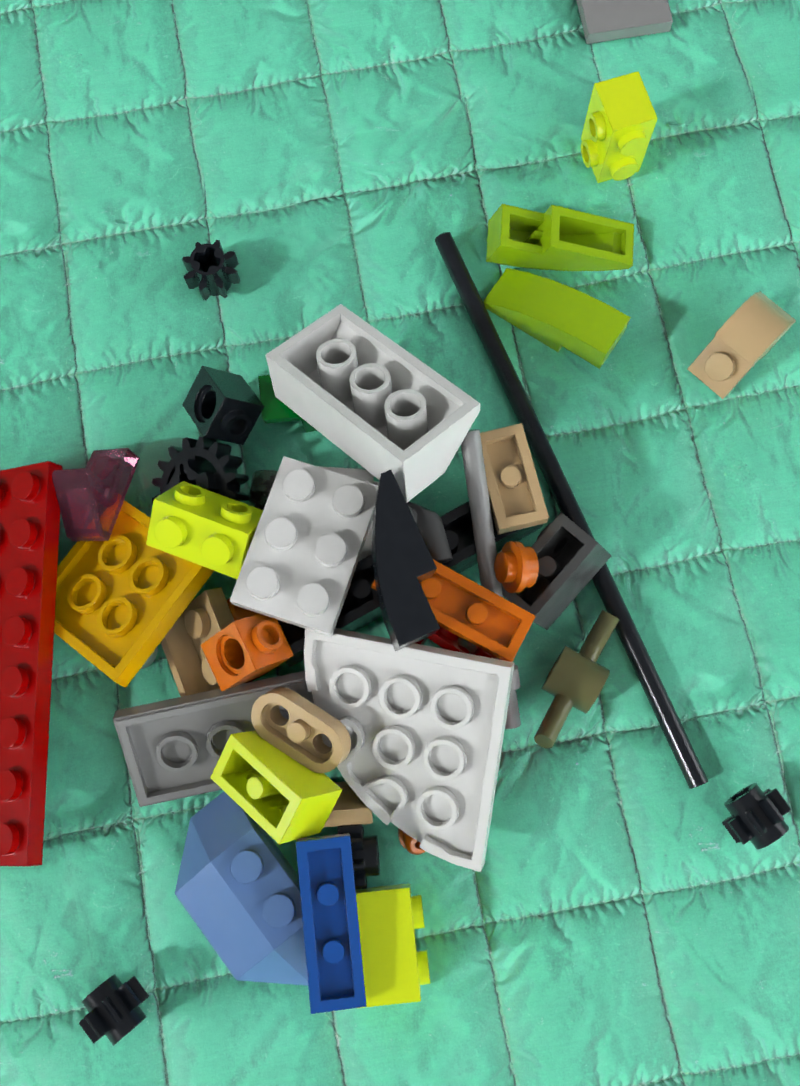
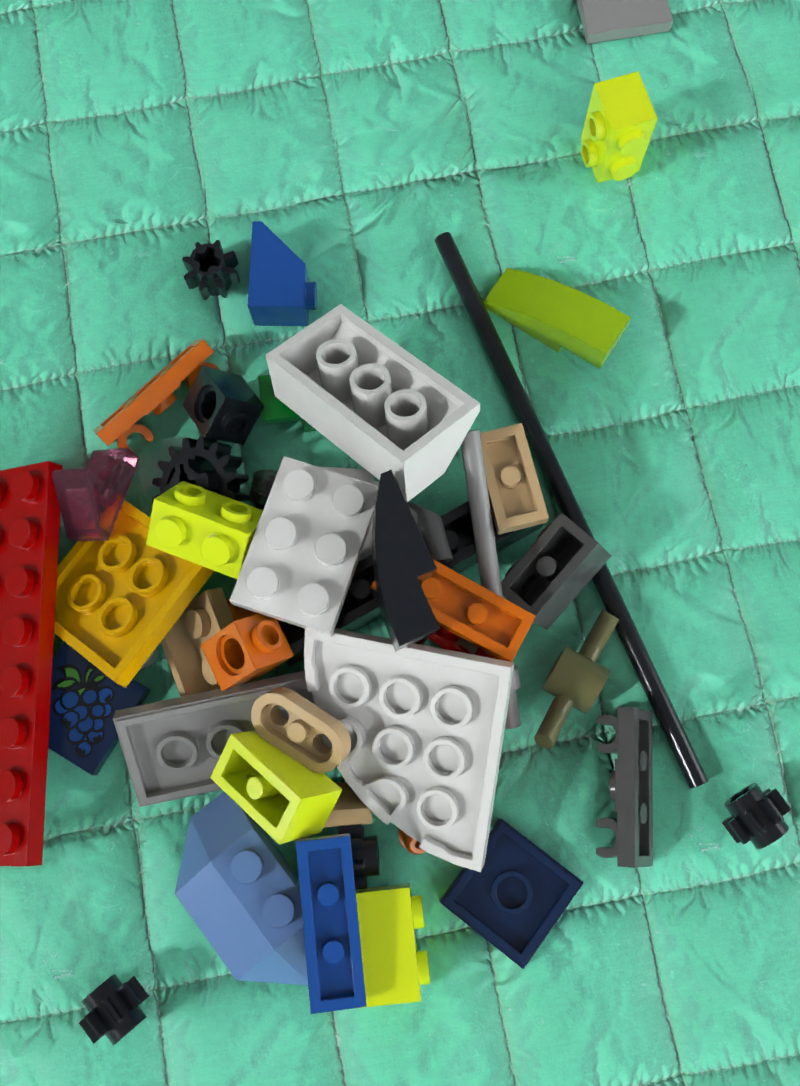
lime slope [486,204,634,271] -> none
orange plate [494,541,539,593] -> none
tan brick [687,291,796,399] -> none
none -> tile [48,641,151,775]
none -> orange plate [93,339,220,459]
none -> blue slope [248,221,317,326]
none -> dark blue tile [439,818,584,969]
none -> dark grey plate [596,707,653,868]

